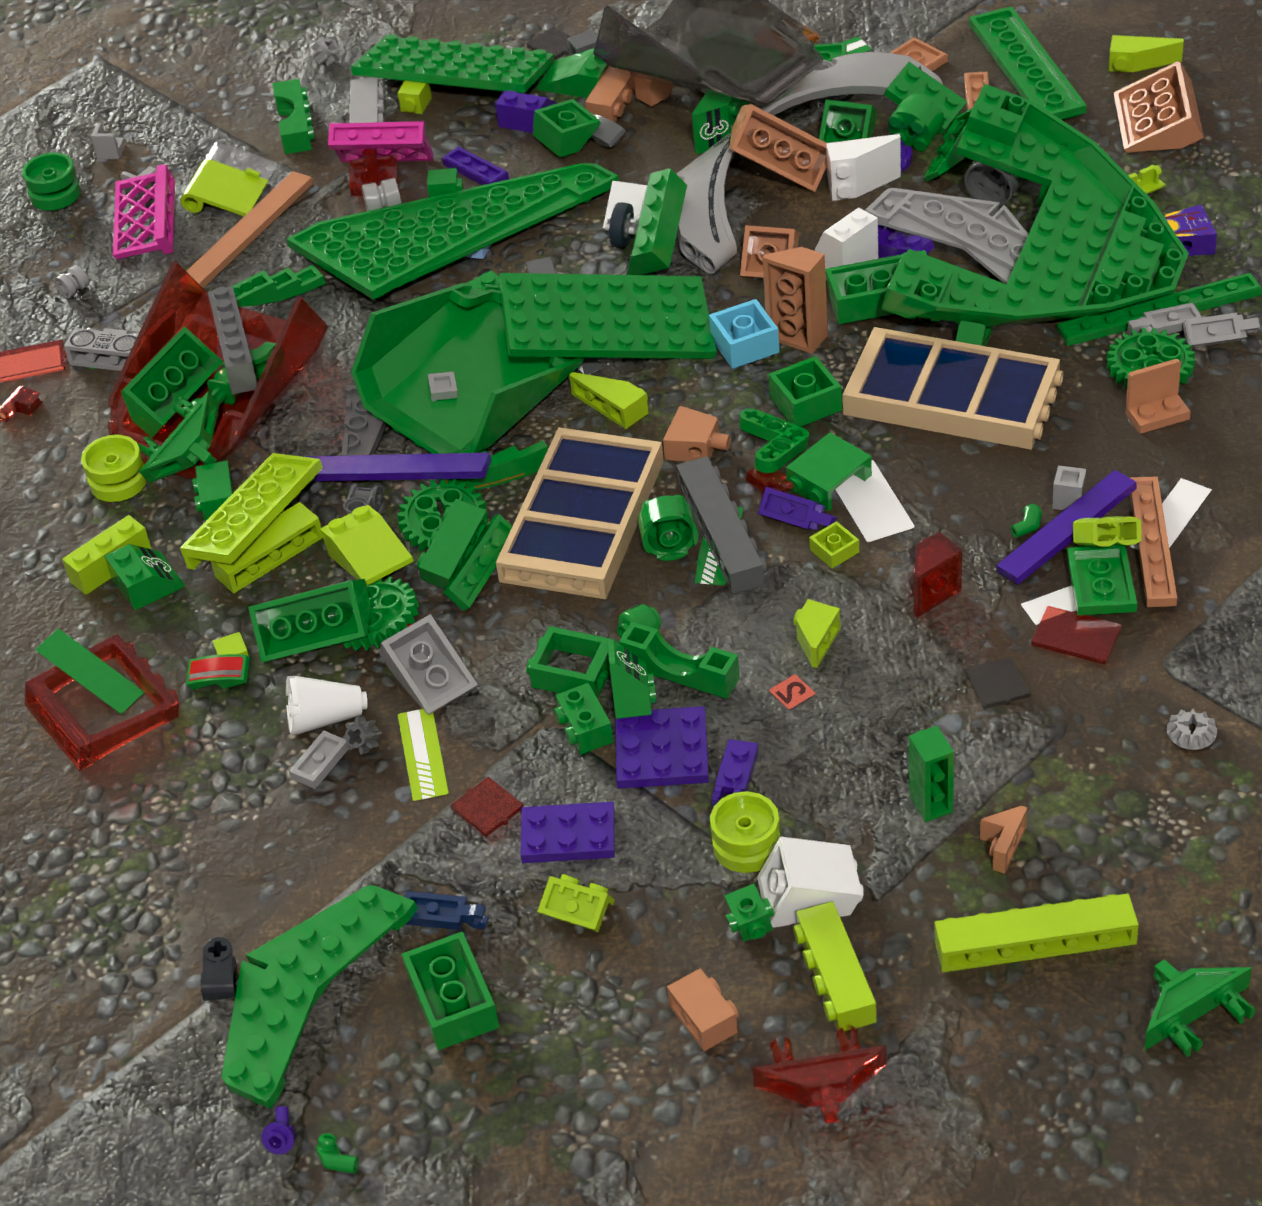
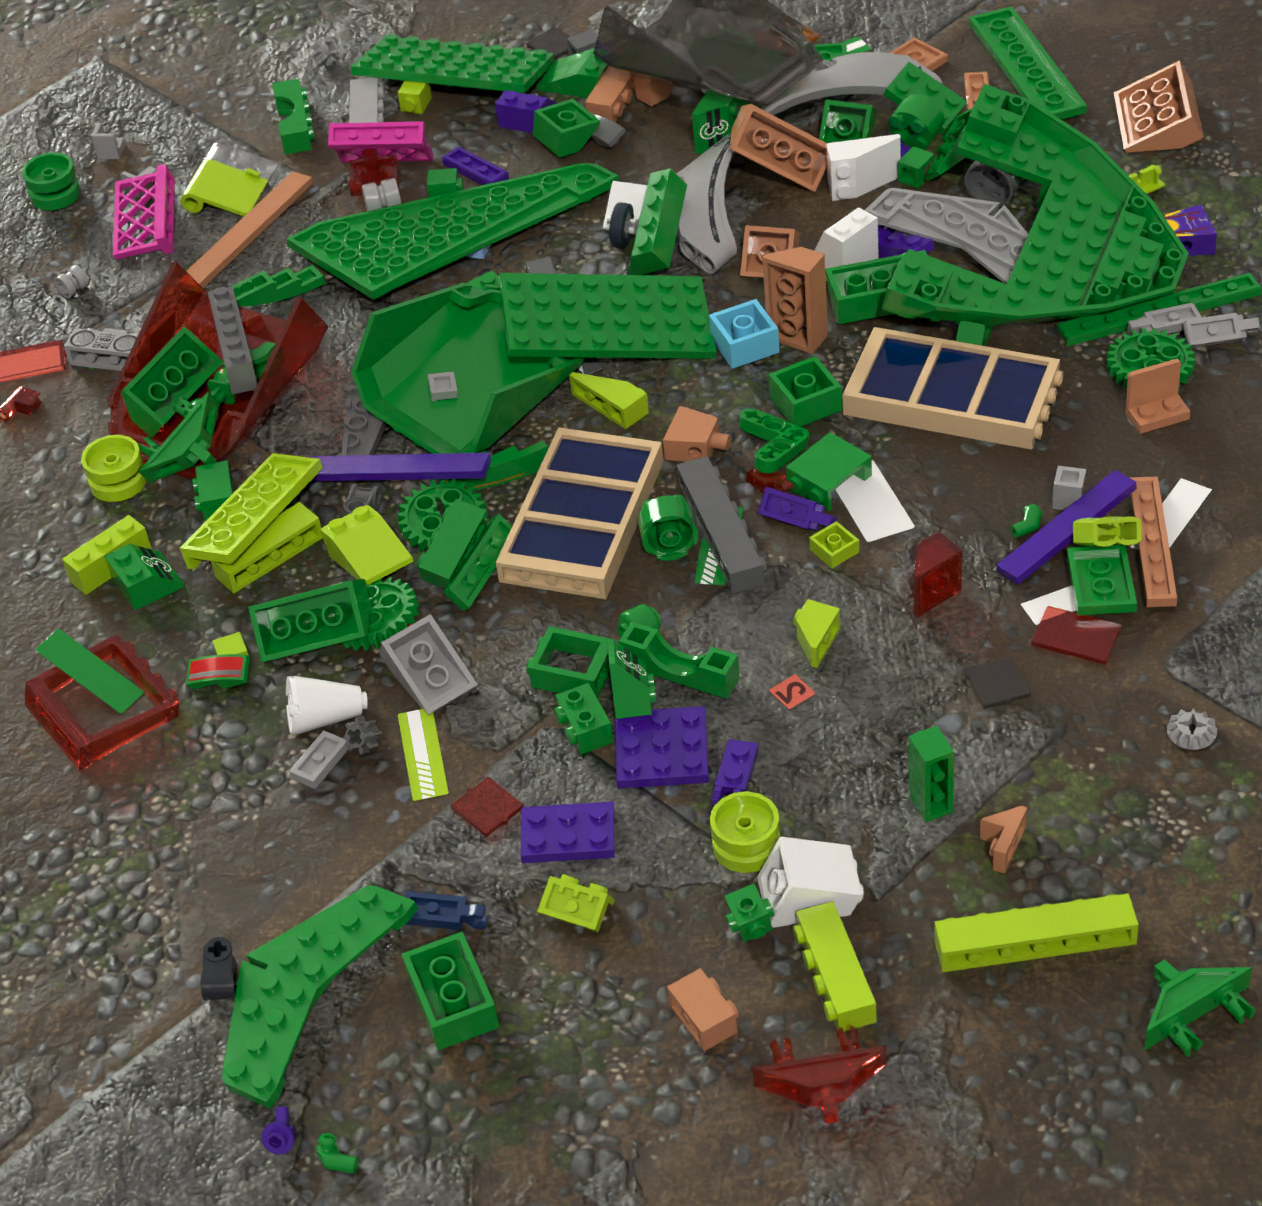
lime slope [1109,35,1184,72] -> none
none -> green panel [898,146,933,189]

